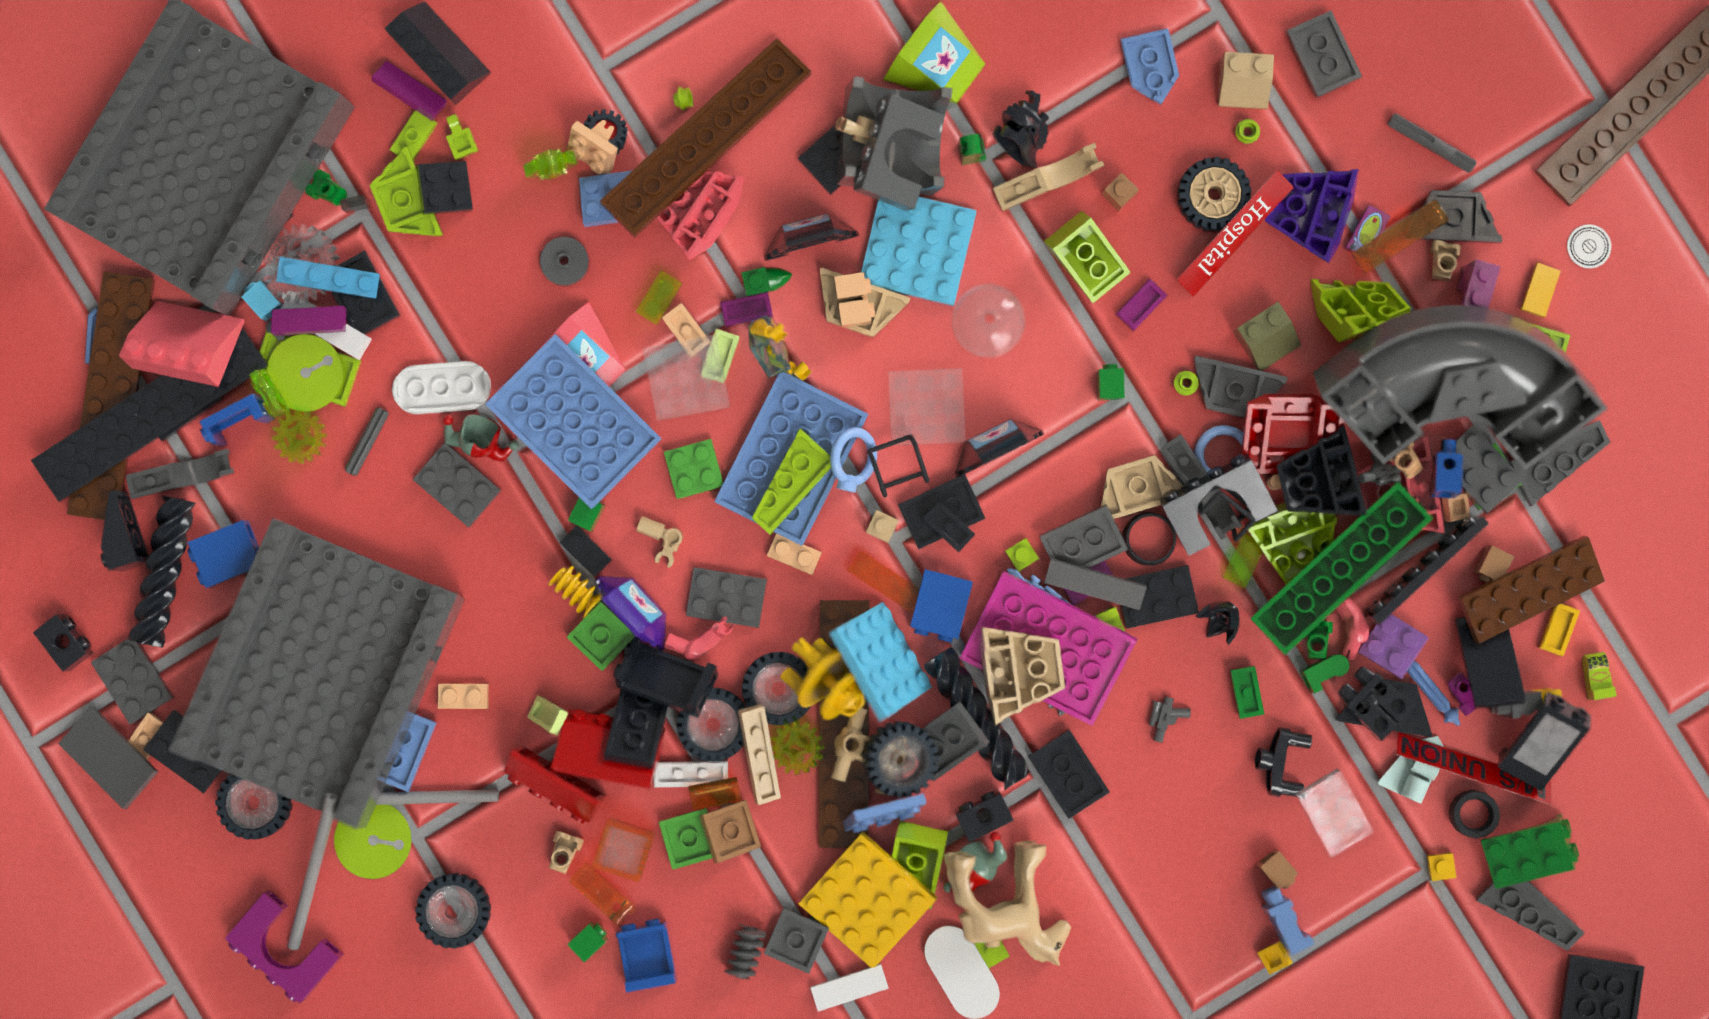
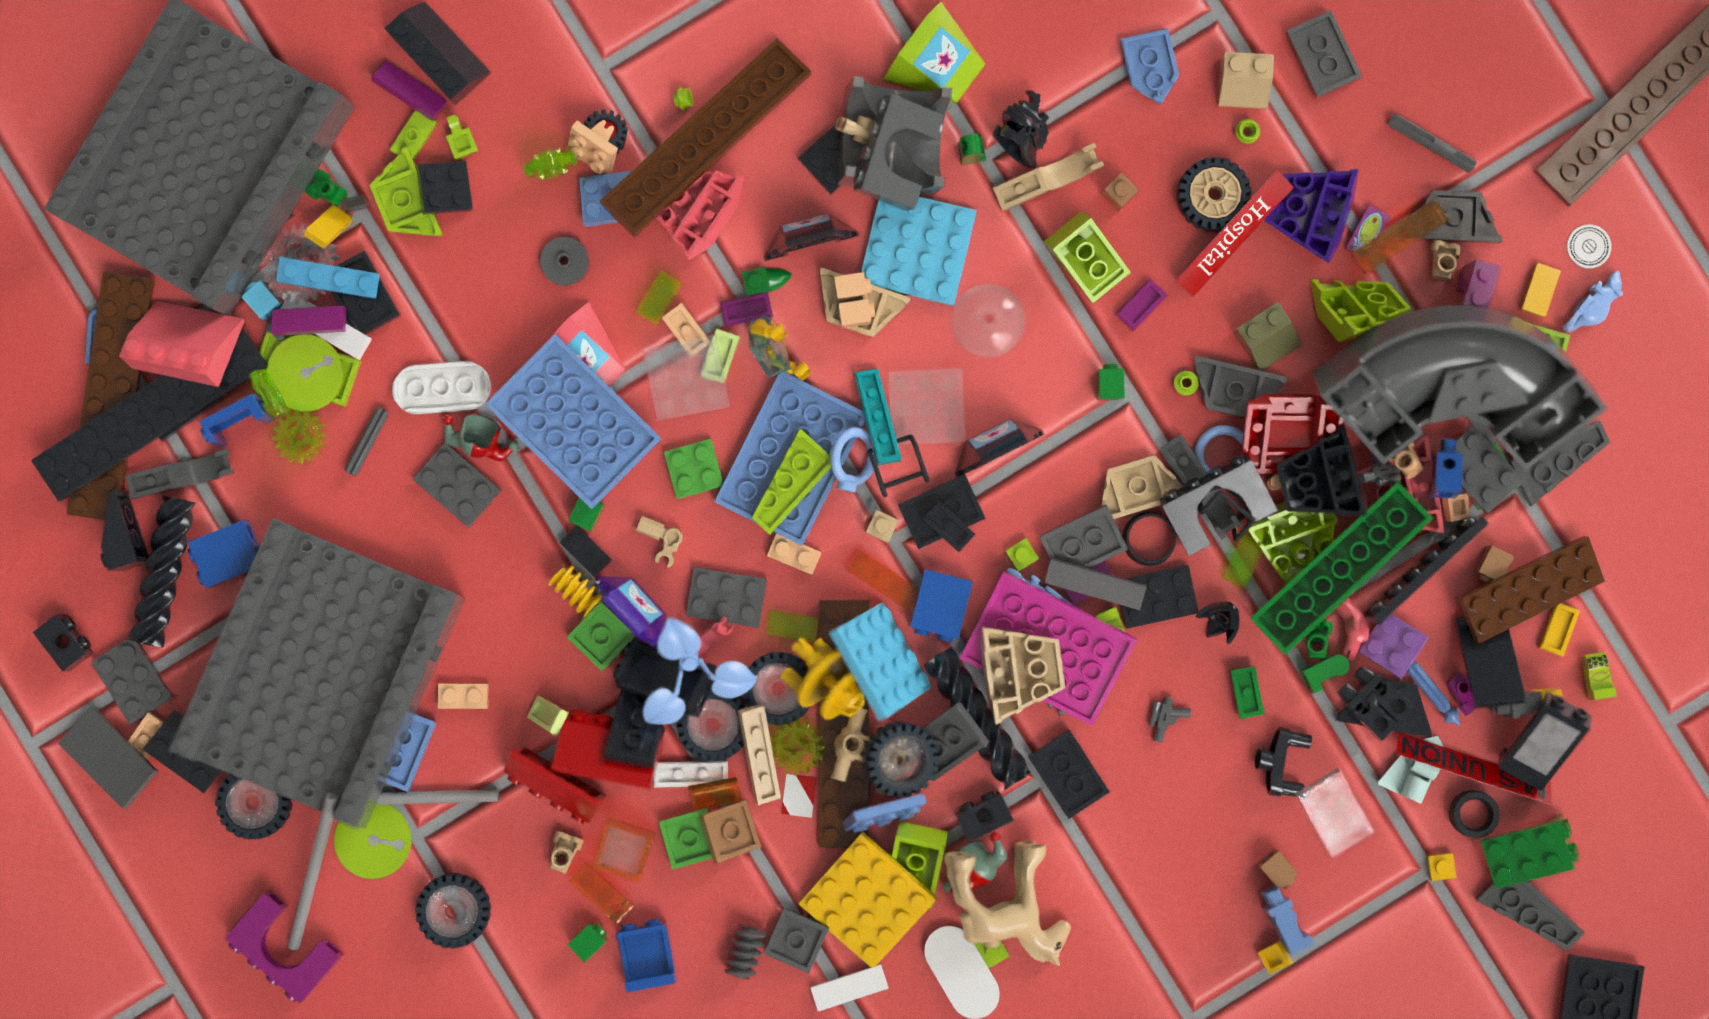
none -> yellow tile [304,205,353,249]
none -> light blue plant [643,617,757,724]
none -> clear neon green plate [766,610,819,642]
none -> white sticker [781,774,817,818]
none -> teal tile [853,368,902,466]
none -> light blue animal [1563,271,1623,332]

